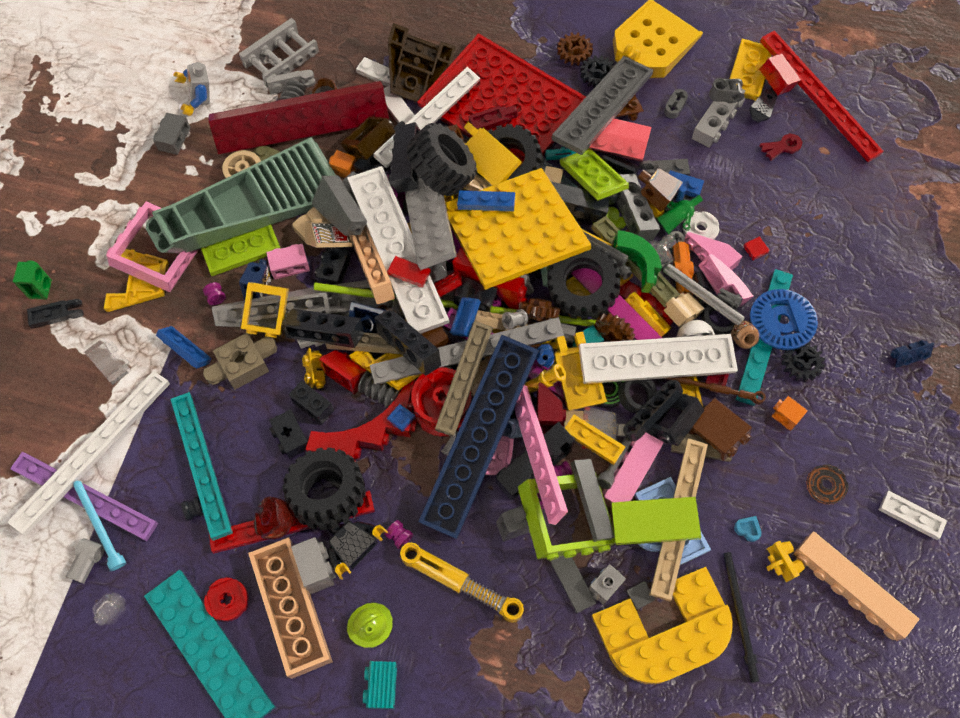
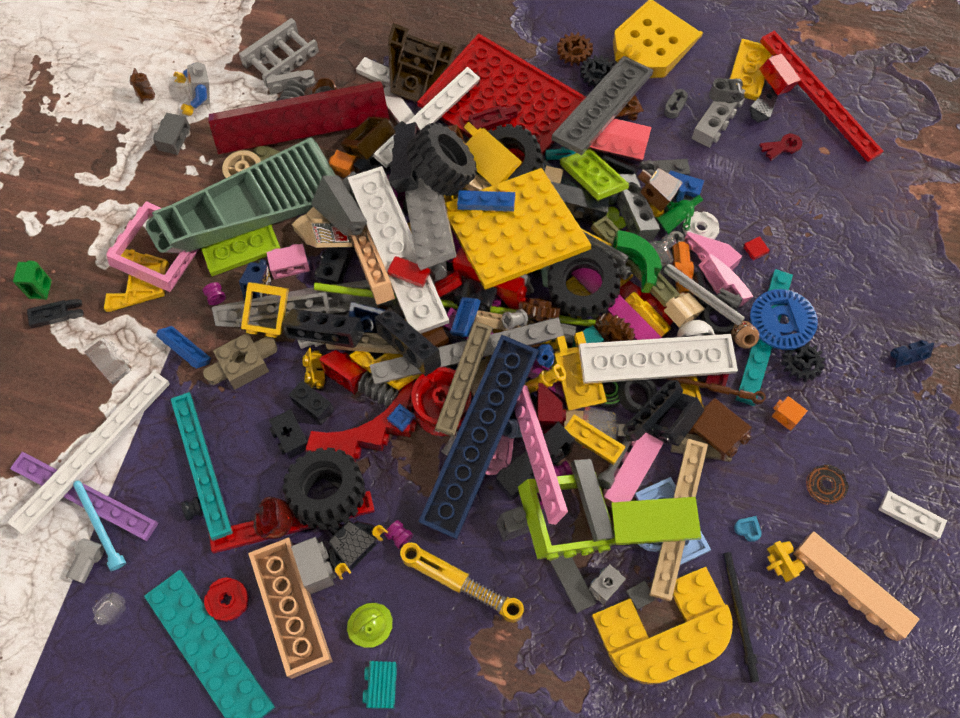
none -> reddish brown hinge [130,68,155,104]

